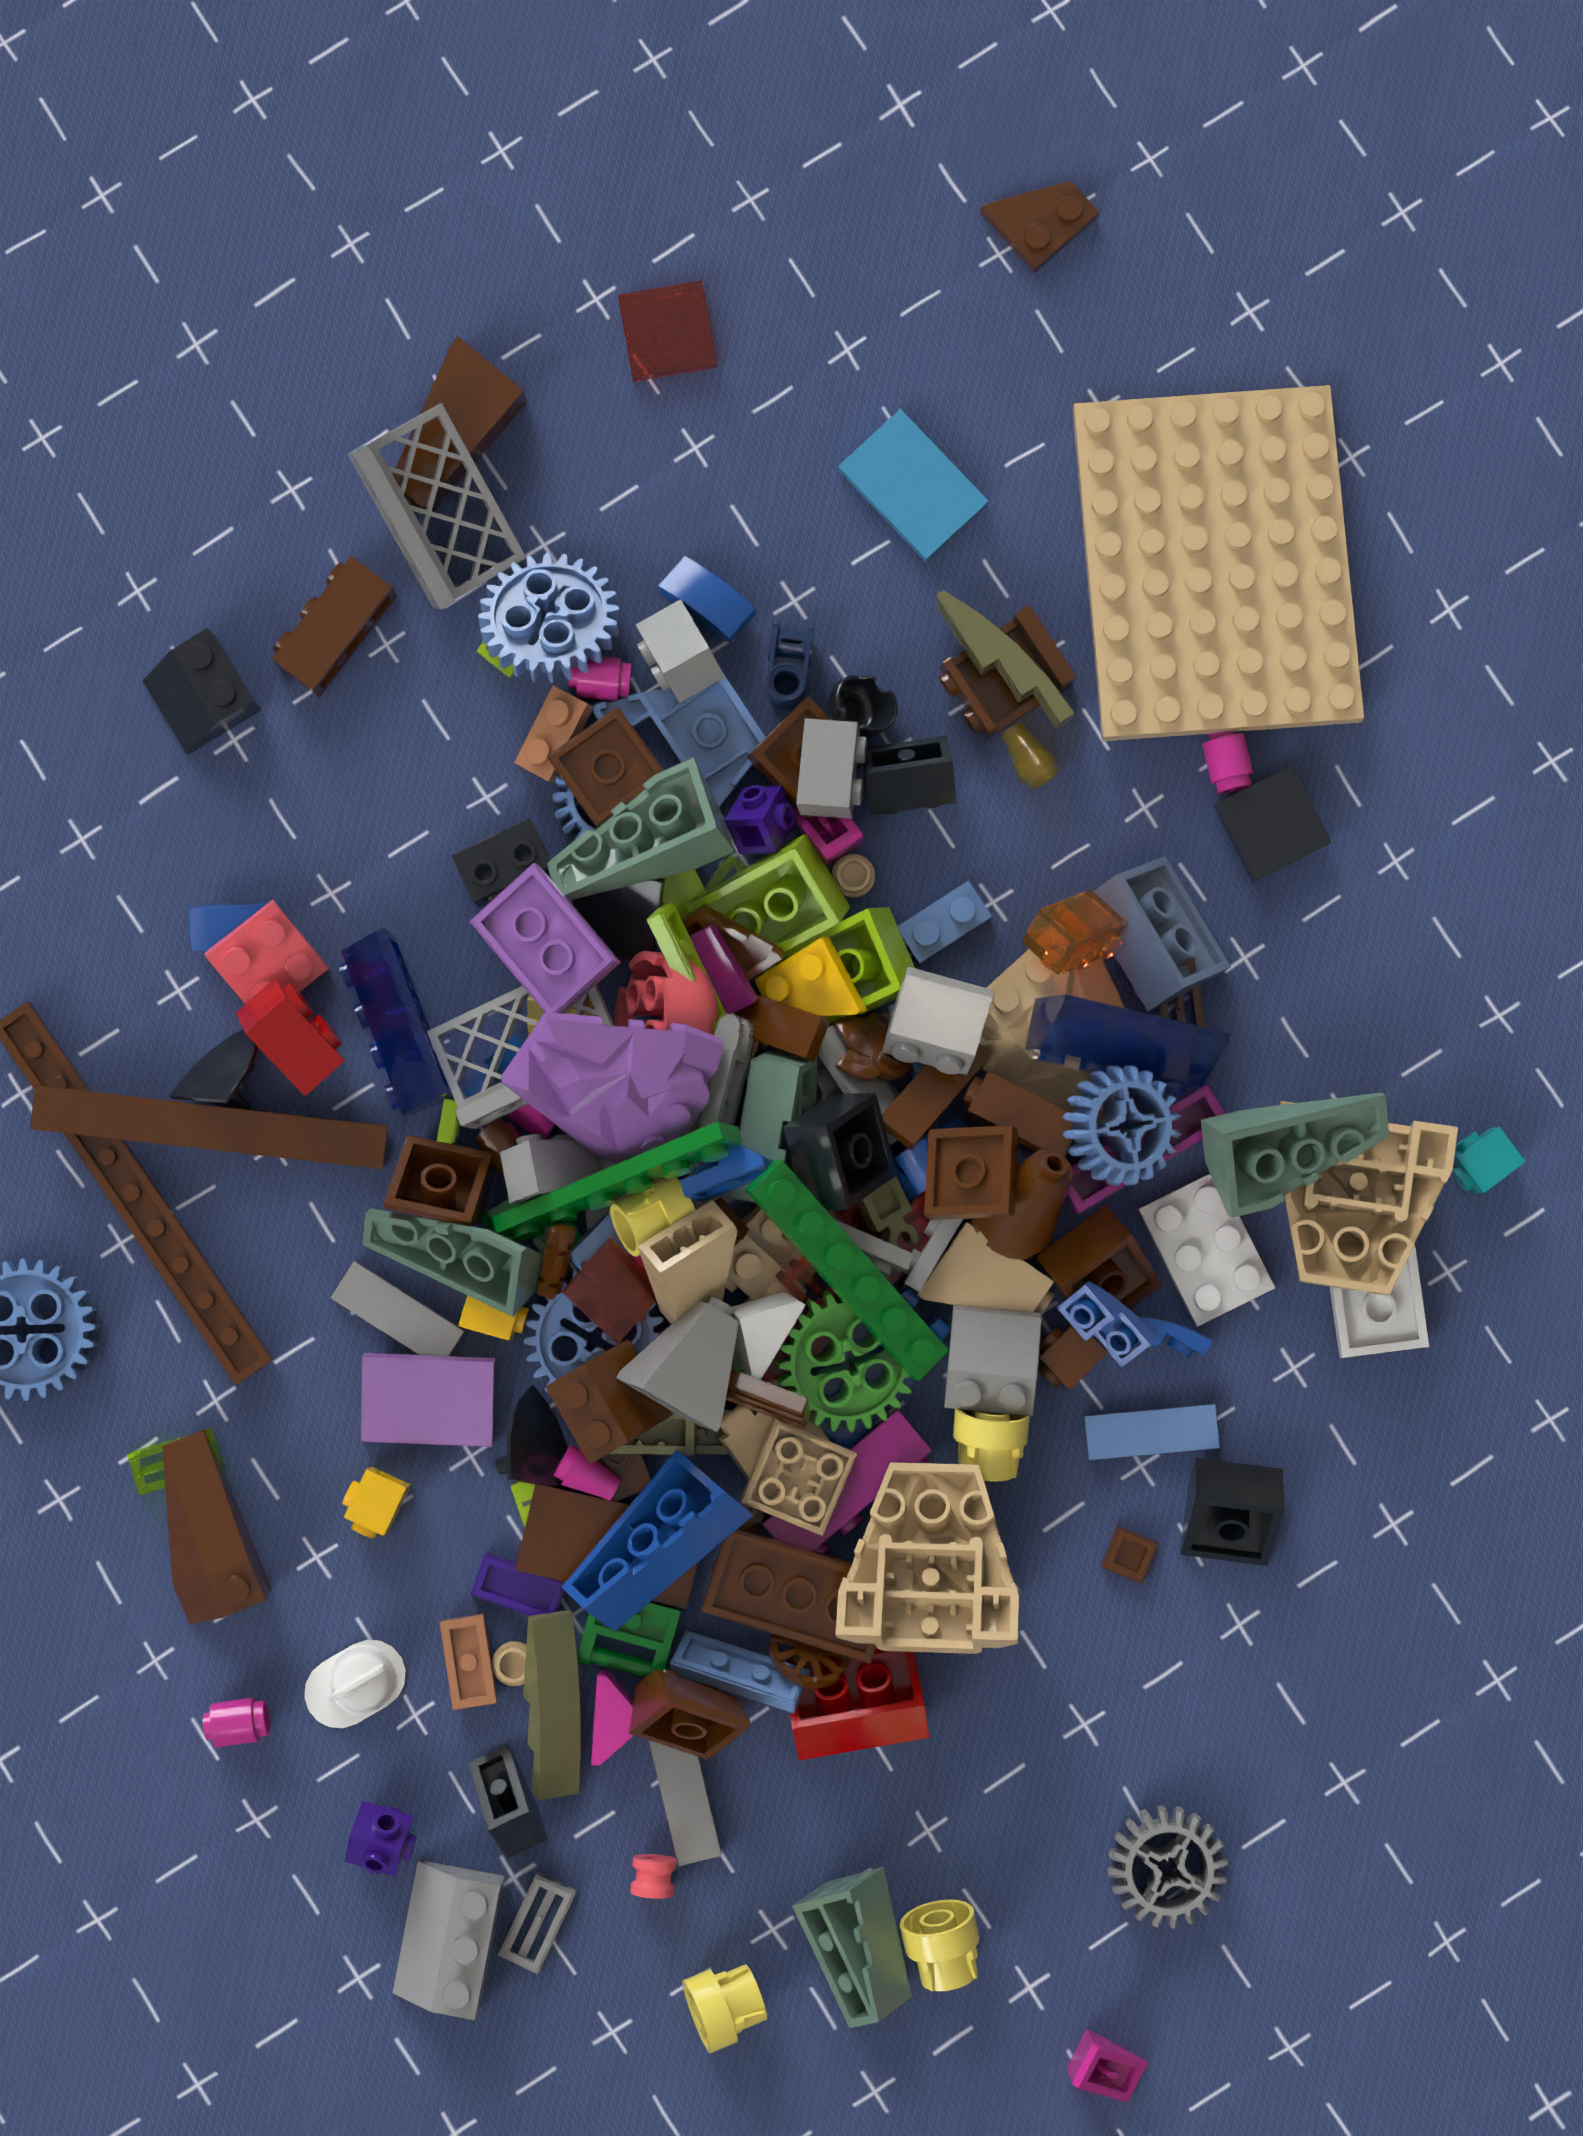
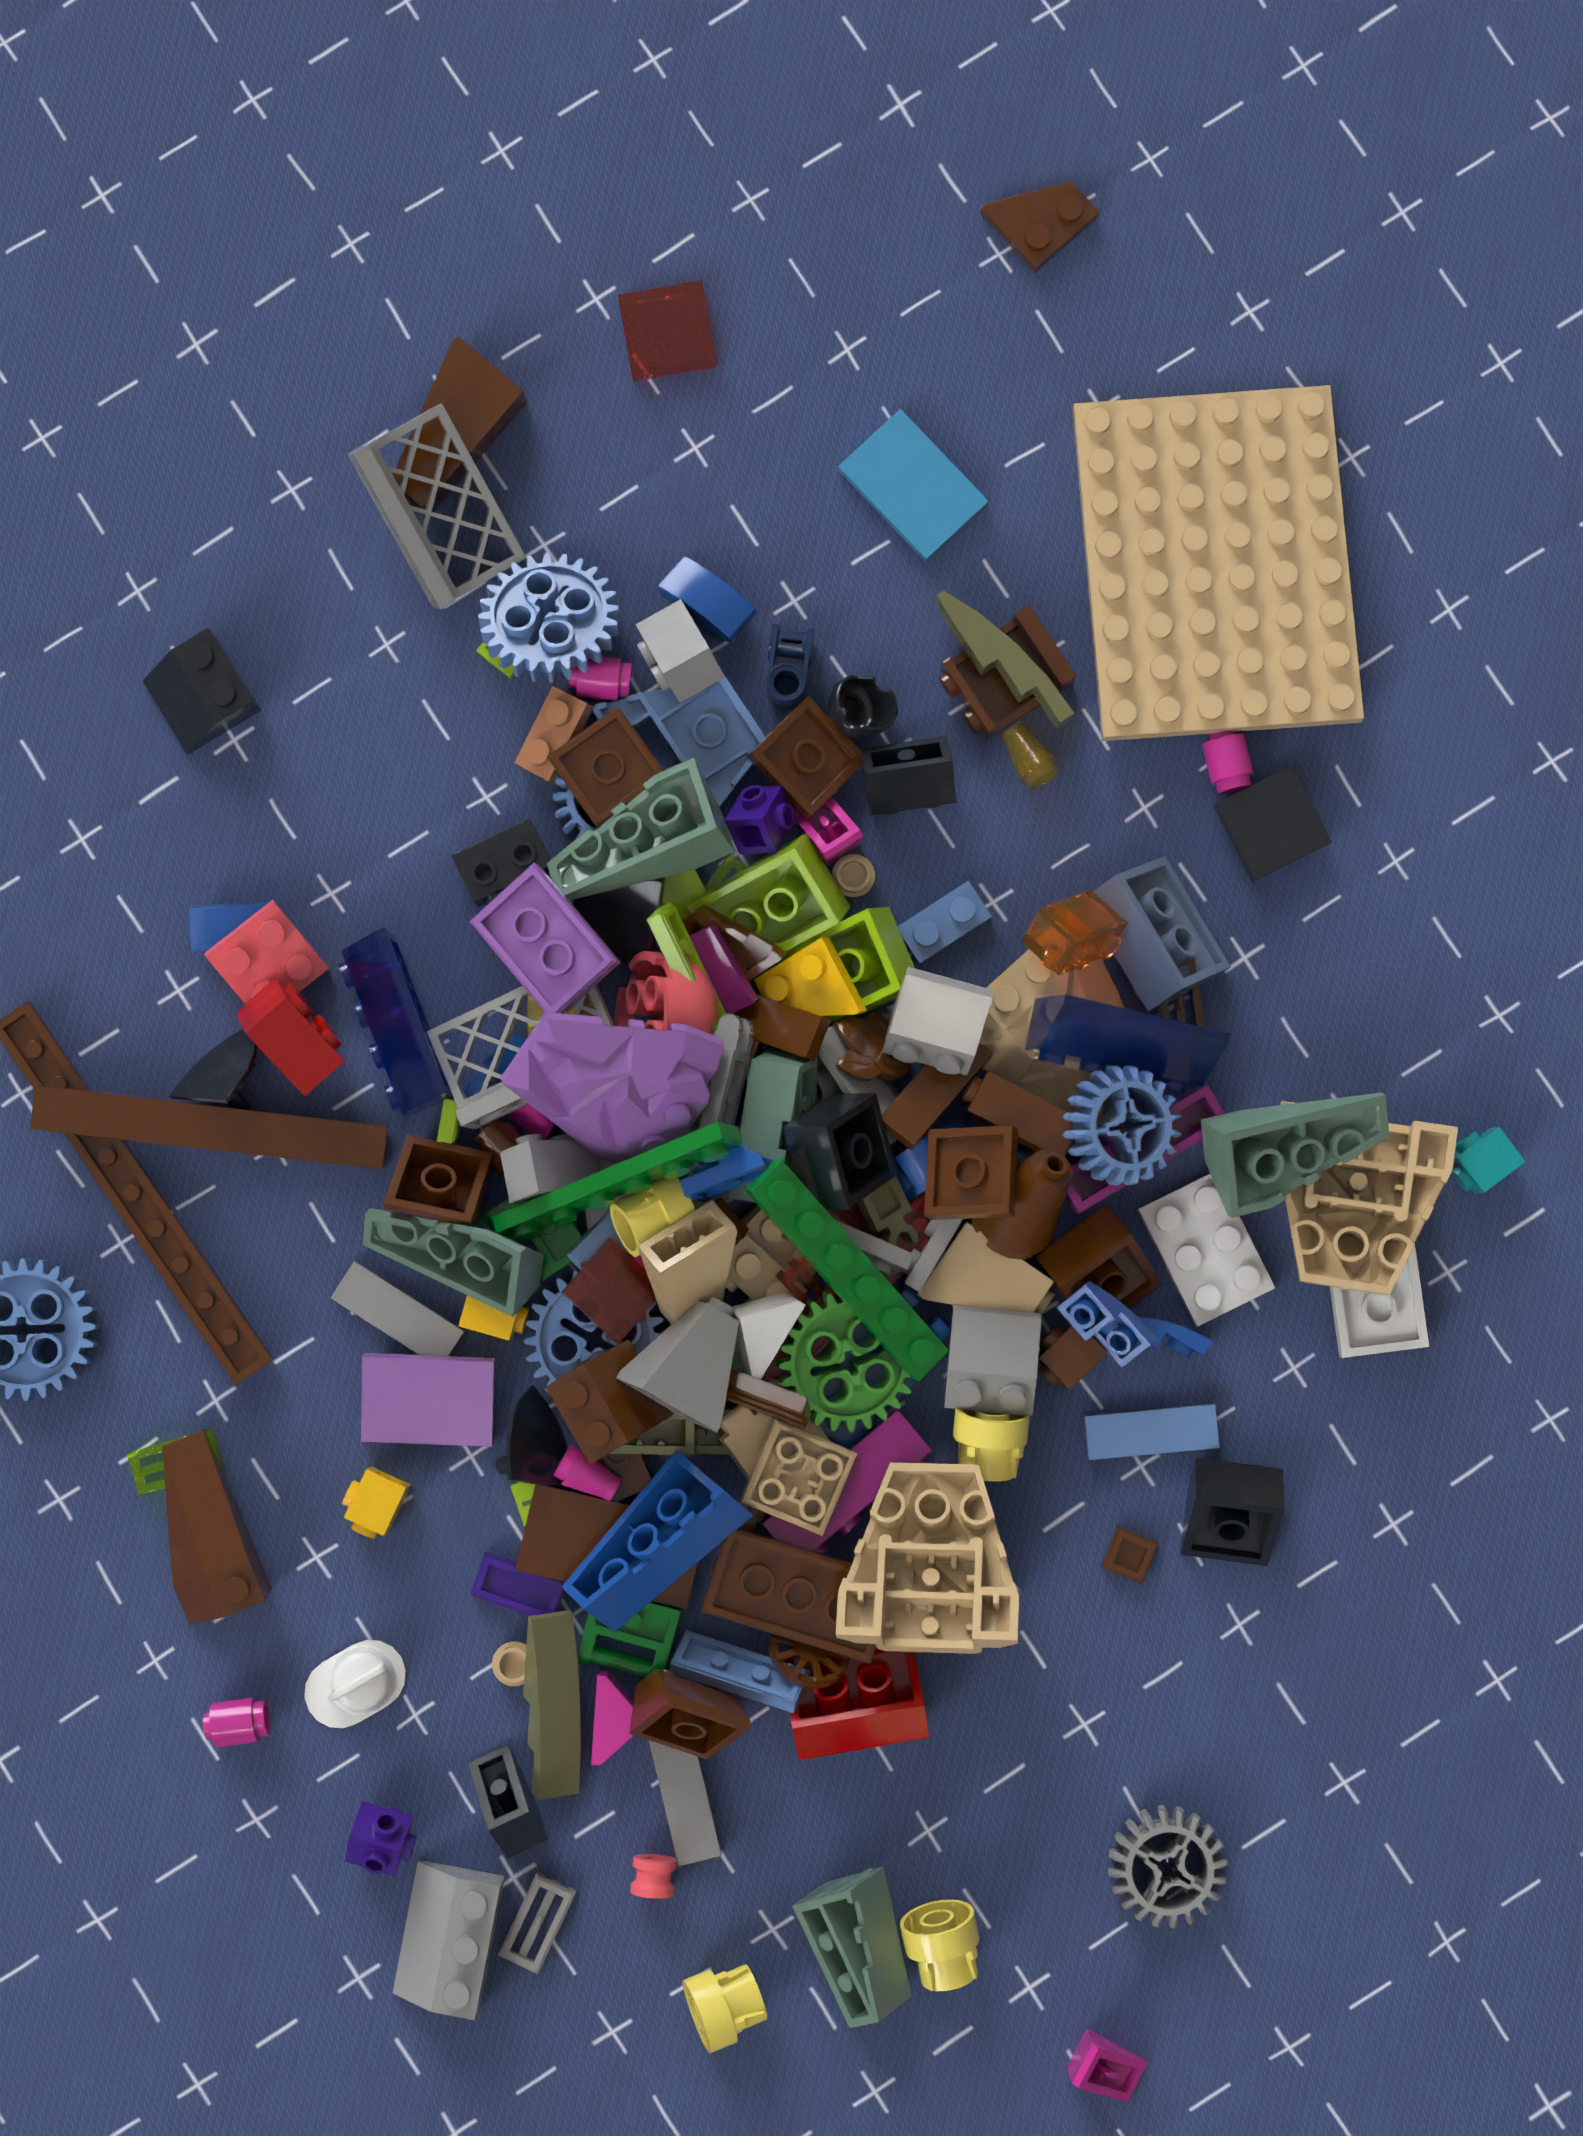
reddish brown brick [272,556,398,698] -> none
nougat plate [440,1613,498,1710] -> none
reddish brown axle [536,1221,575,1300] -> none
light grey brick [796,718,867,819] -> none

